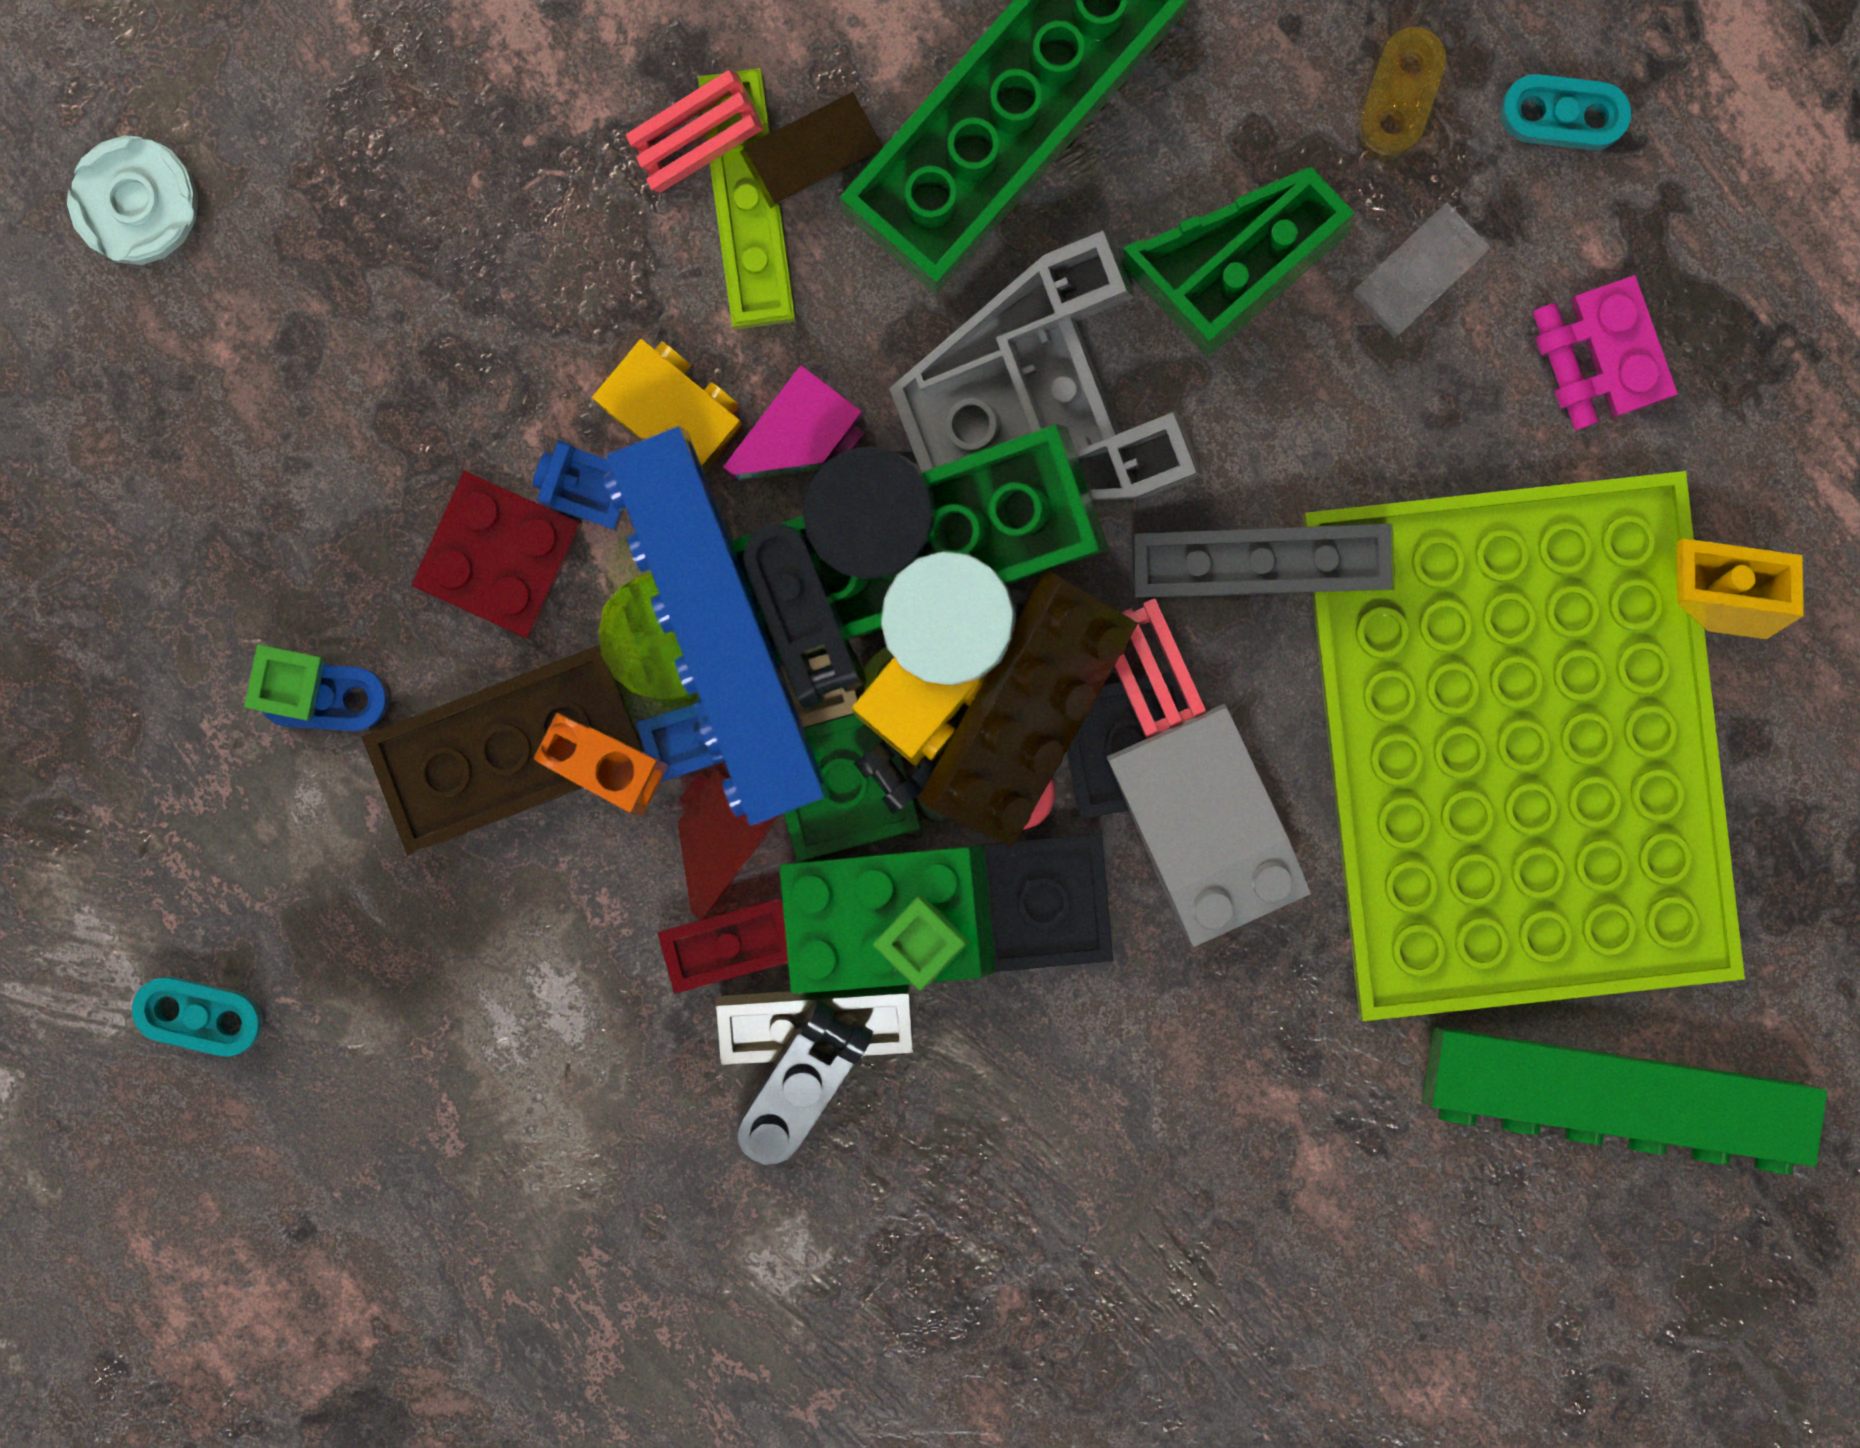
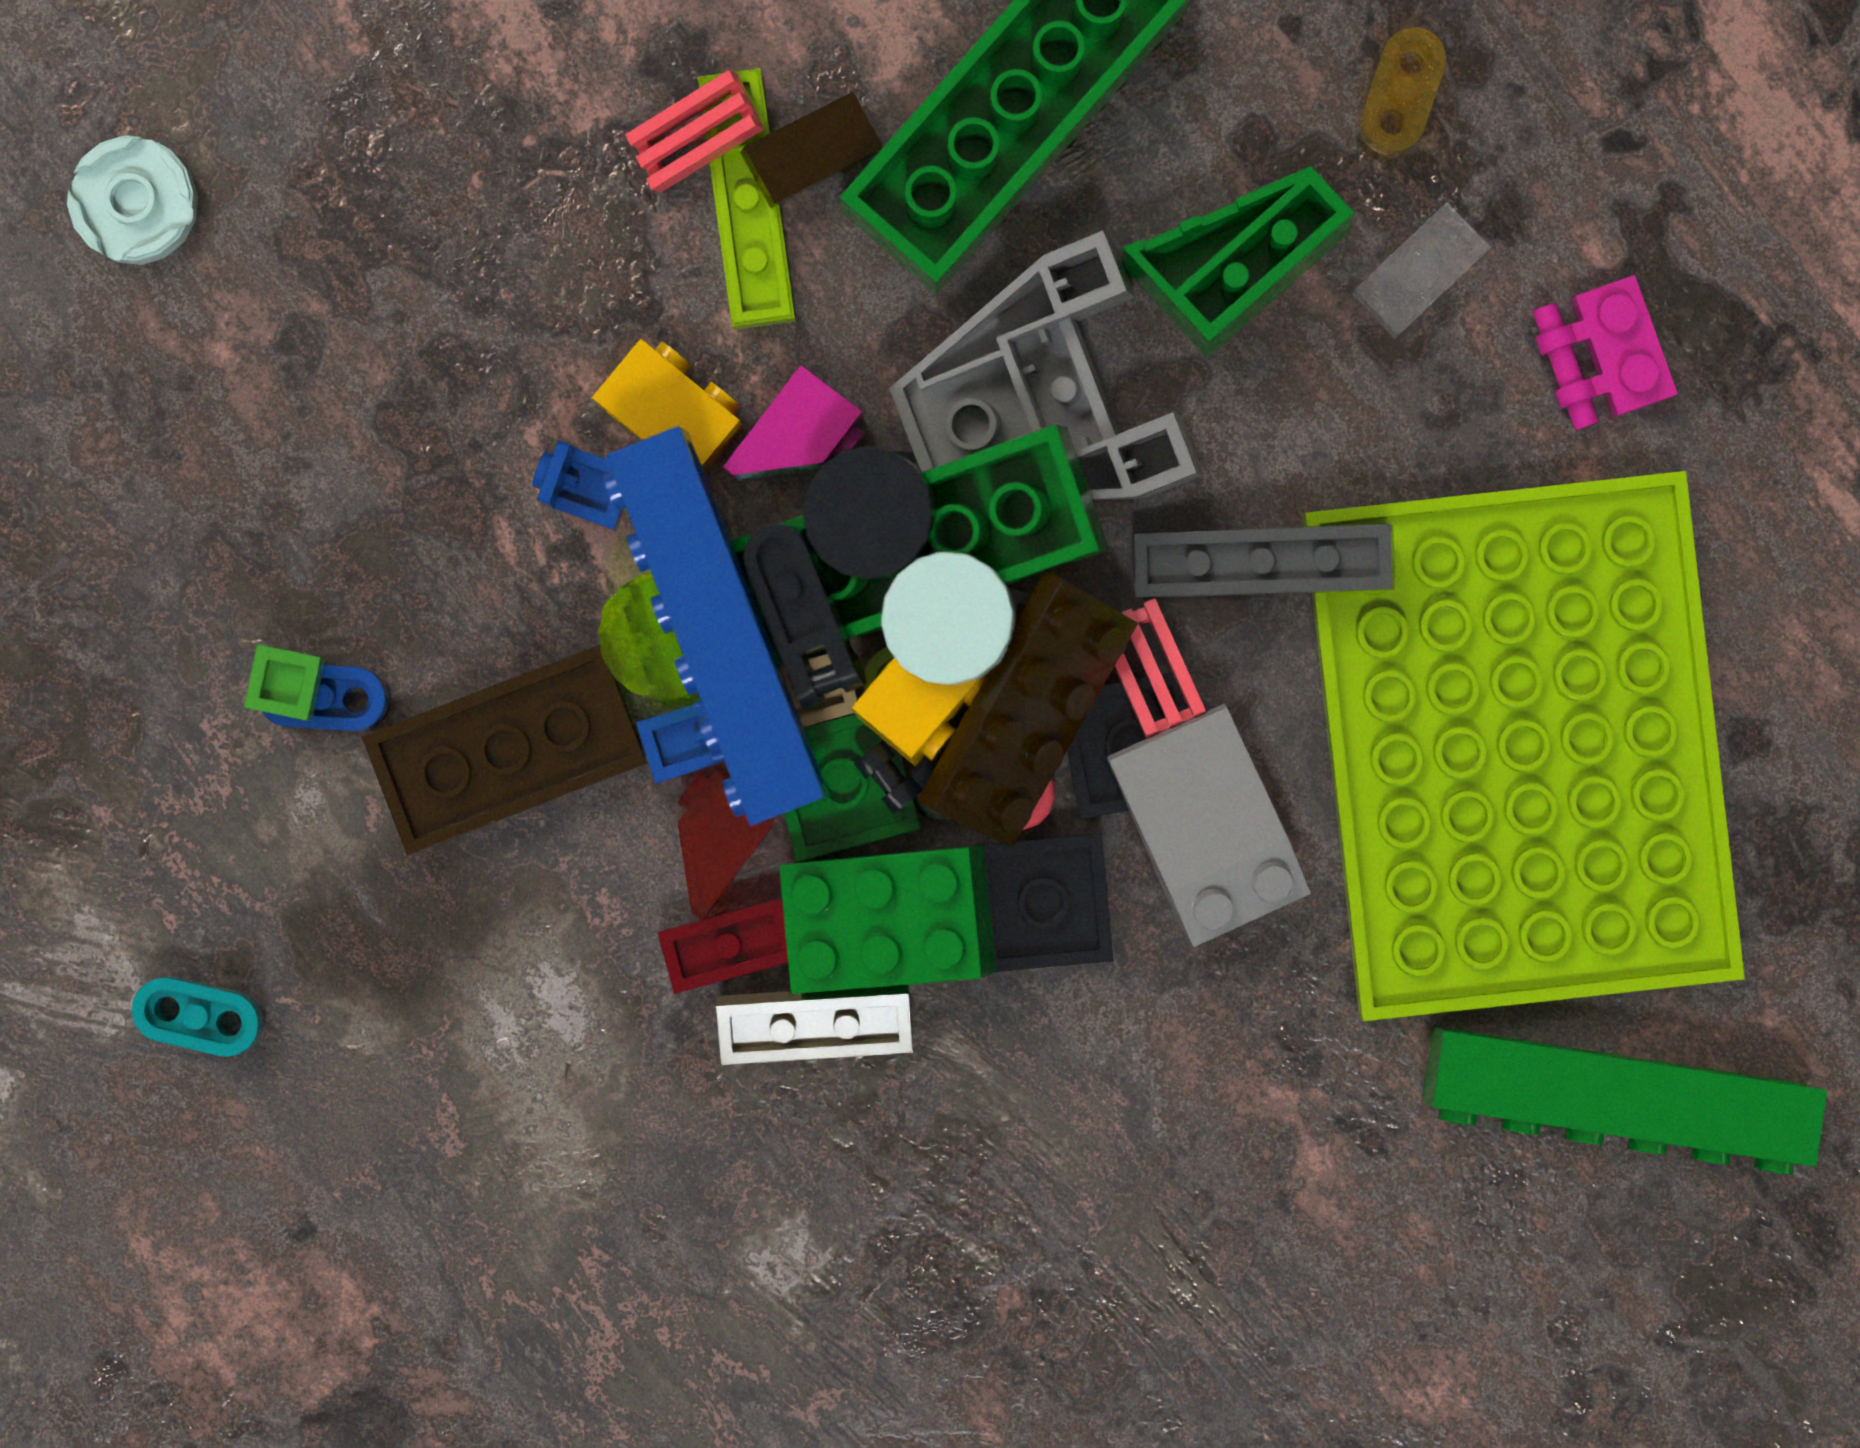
dark red plate [411,470,582,640] -> none
orange leg [533,712,669,816] -> none
plate [738,999,873,1165] -> none
bright green plate [873,896,970,991] -> none
teal plate [1500,74,1631,150] -> none
yellow slope [1677,538,1804,639] -> none

